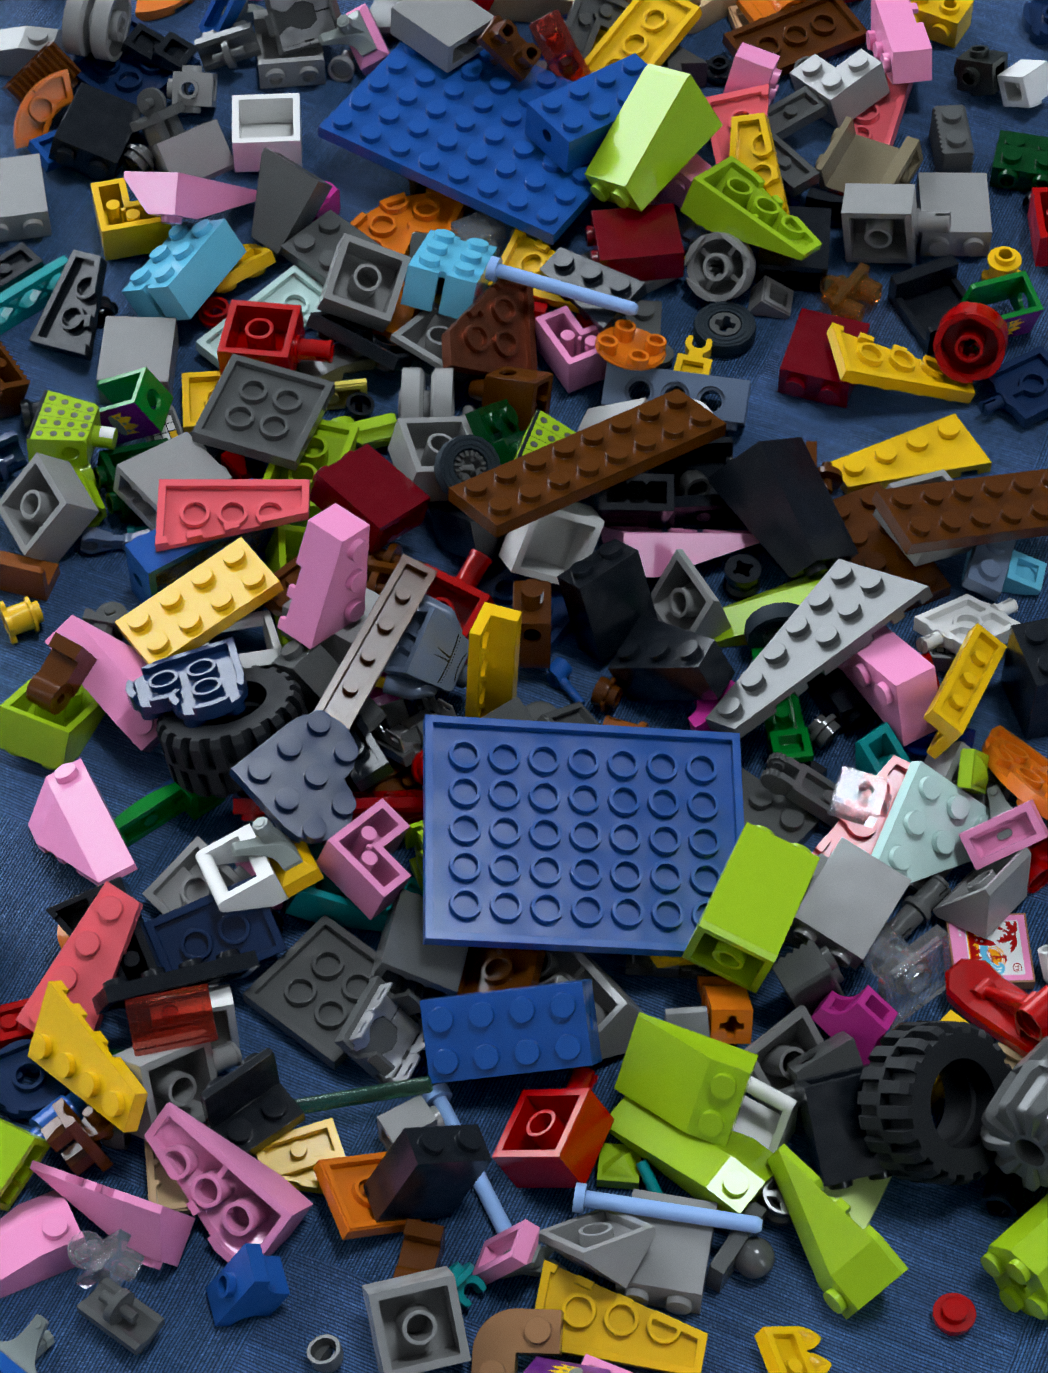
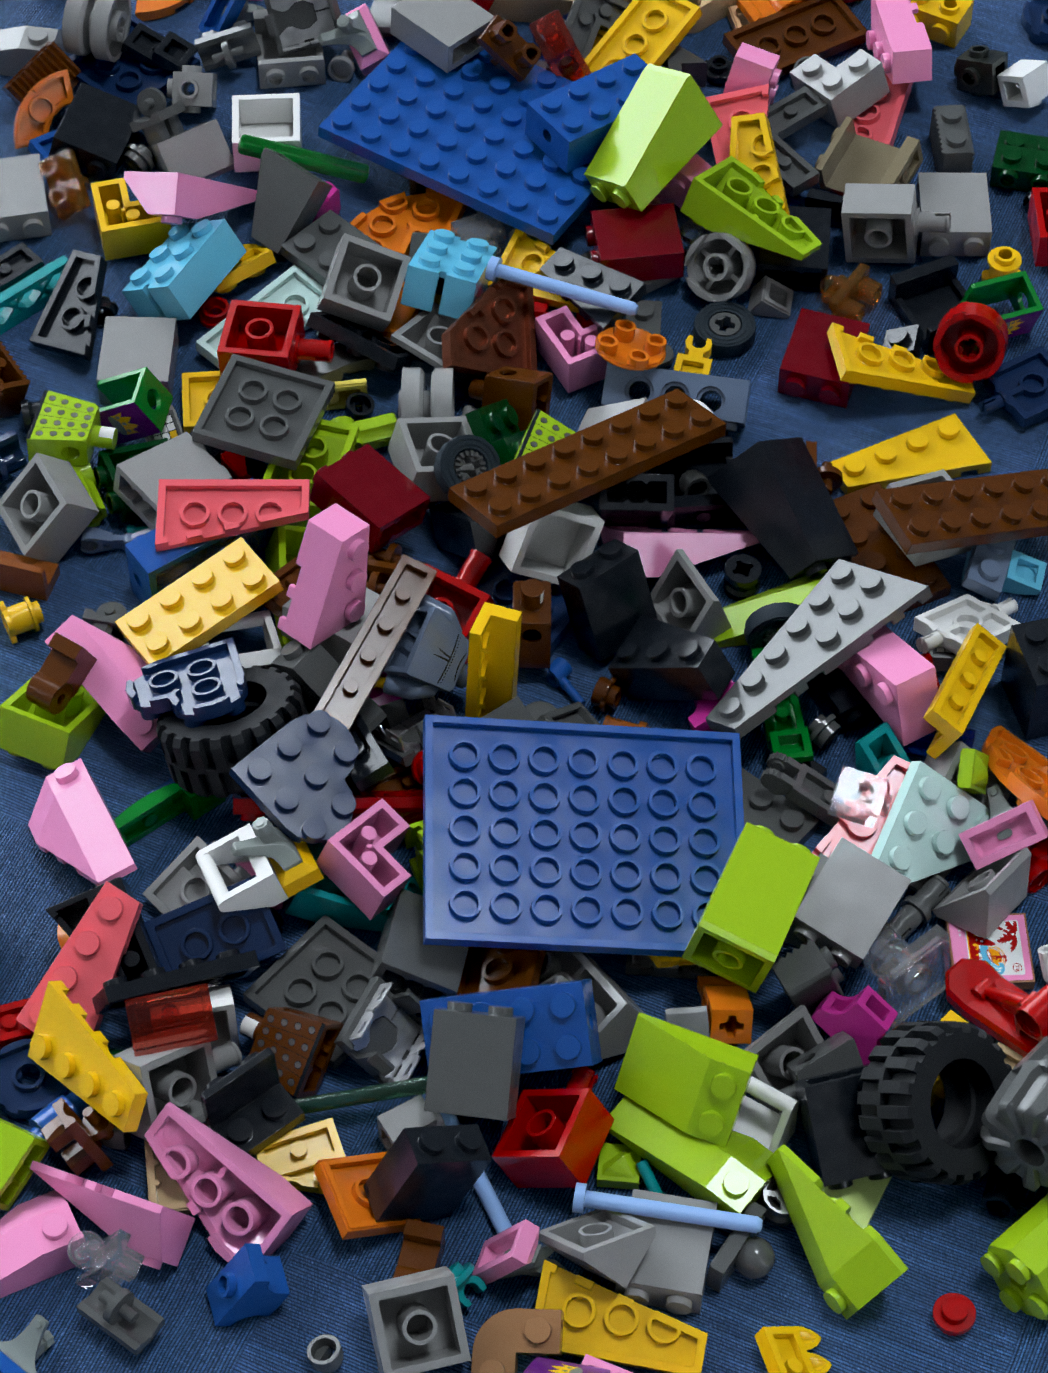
none -> clear orange hips [38,149,91,220]
none -> green axle [238,134,369,183]
none -> reddish brown torso [240,1007,344,1098]
none -> dark grey brick [424,1001,525,1121]
none -> plate [883,324,924,359]

